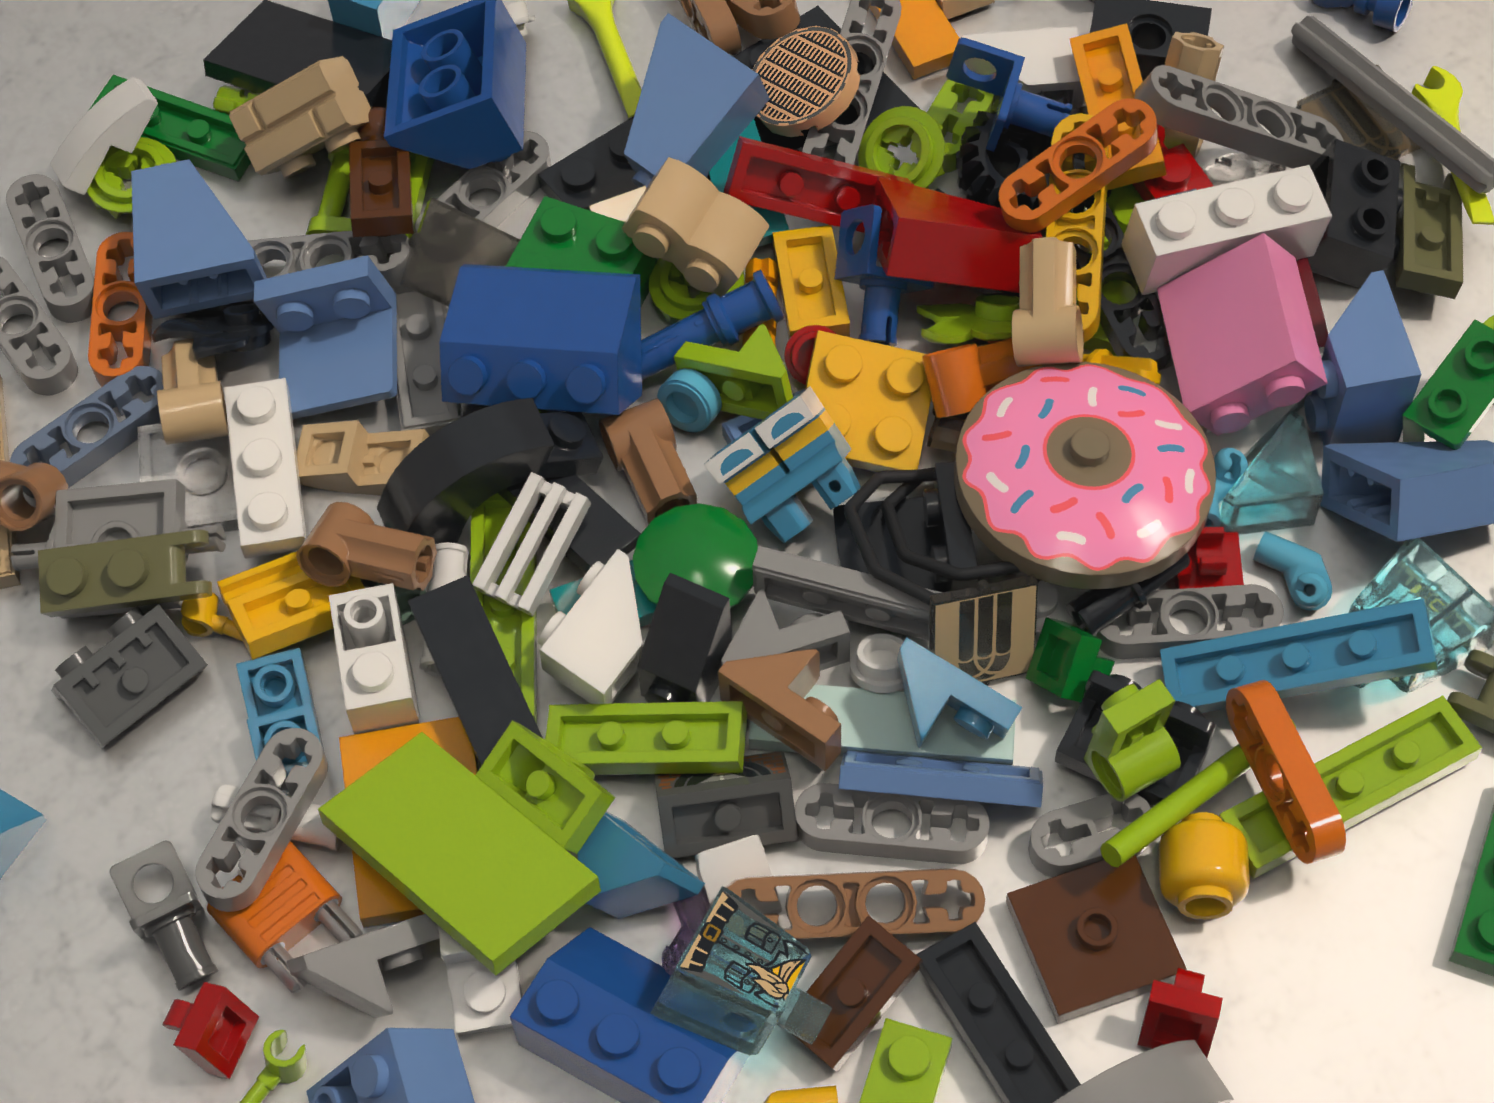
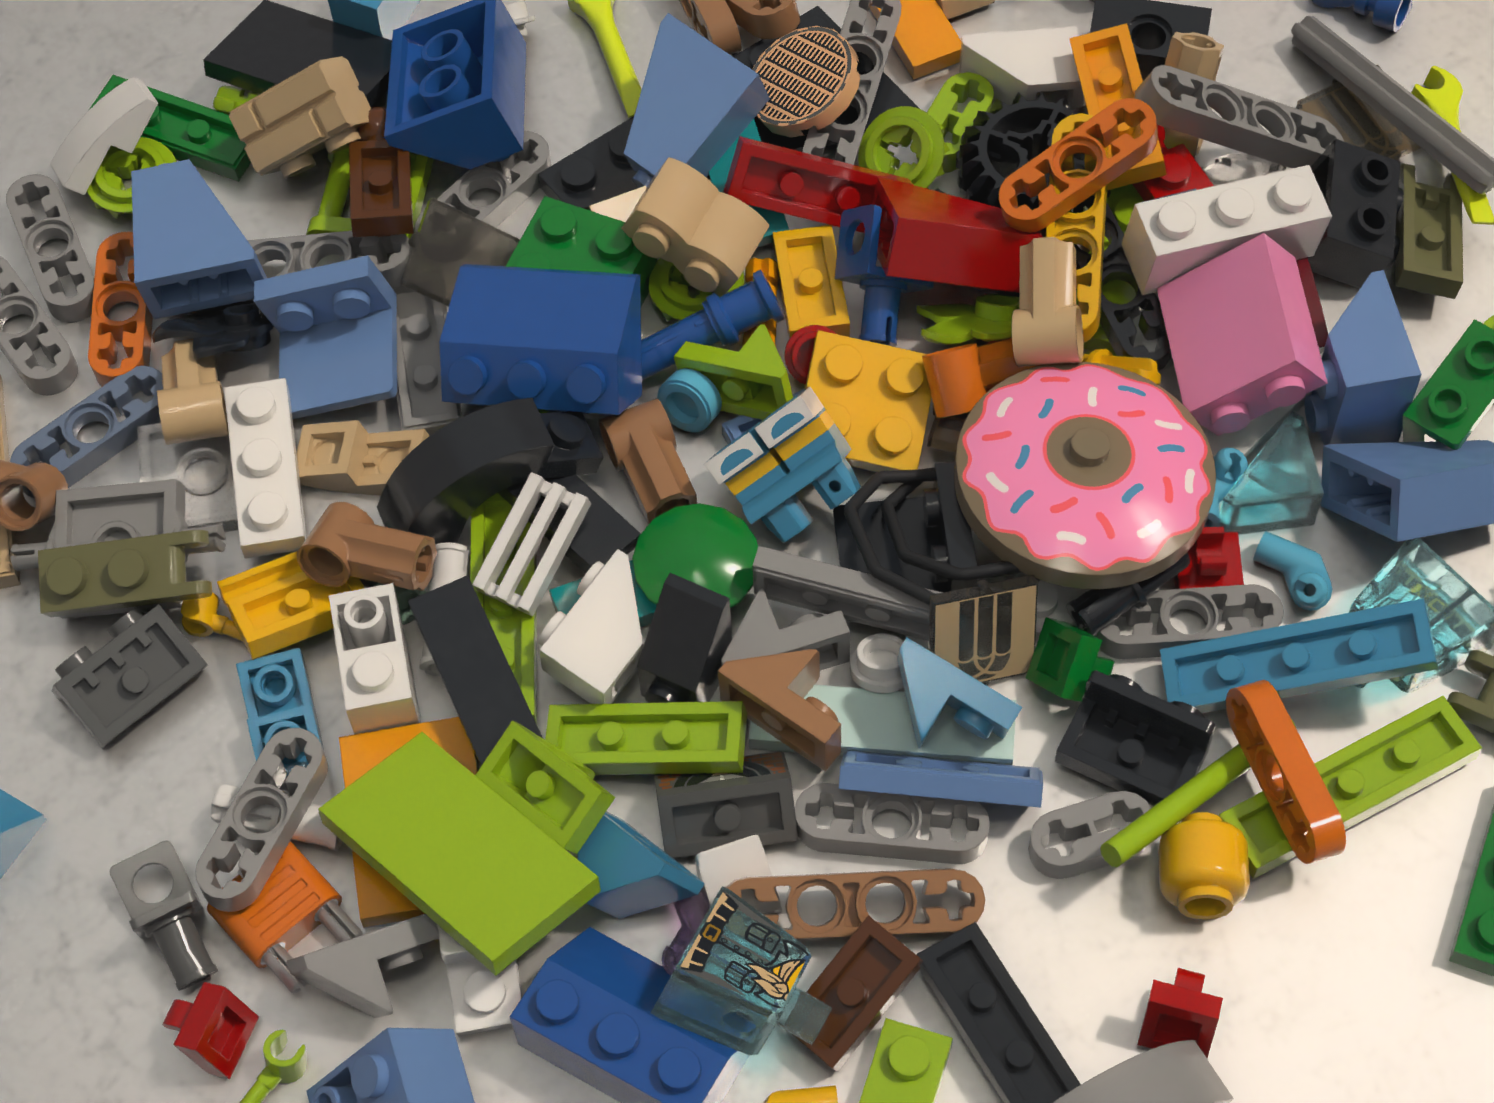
blue bracket [946,37,1073,152] -> none
reddish brown plate [1006,855,1187,1024] -> none
lime plate [1083,679,1181,802] -> none

